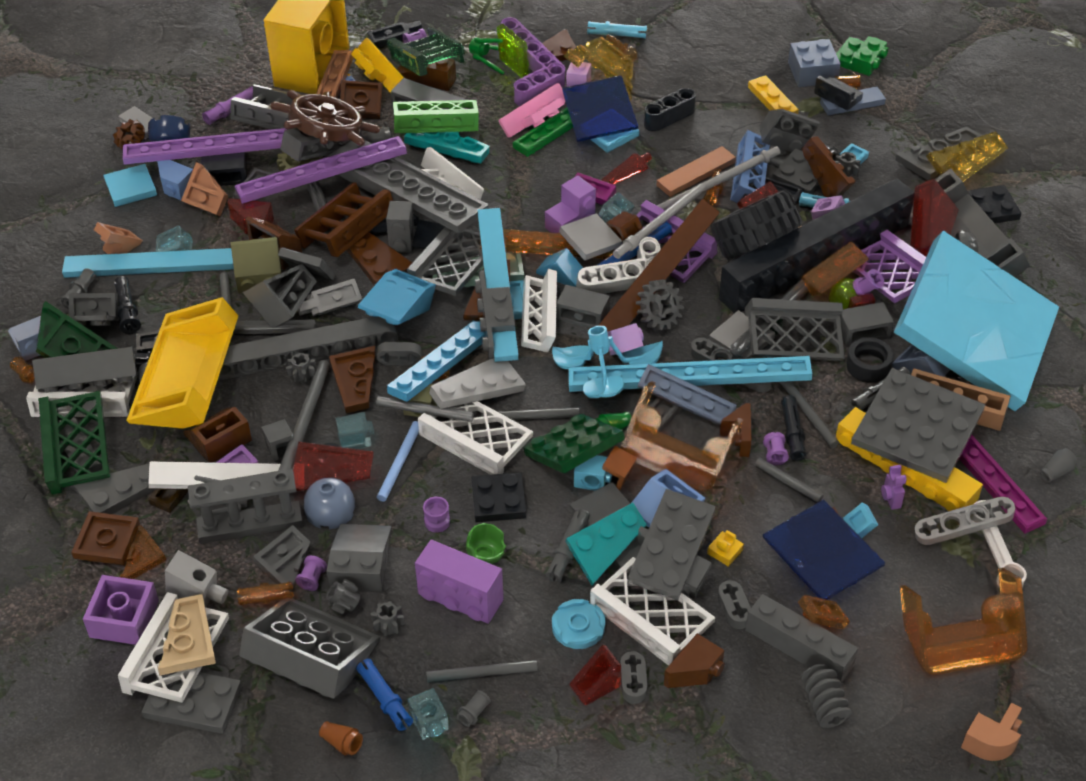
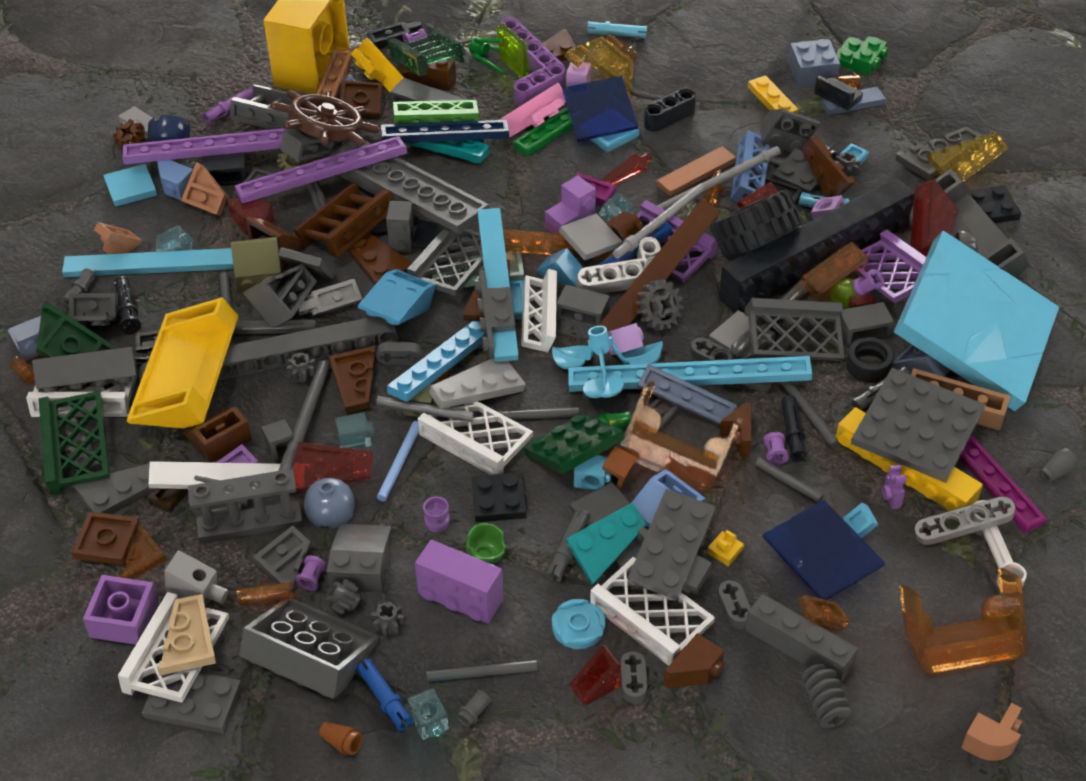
white bracket [421,147,484,200] -> none
none -> dark blue plate [381,120,509,143]

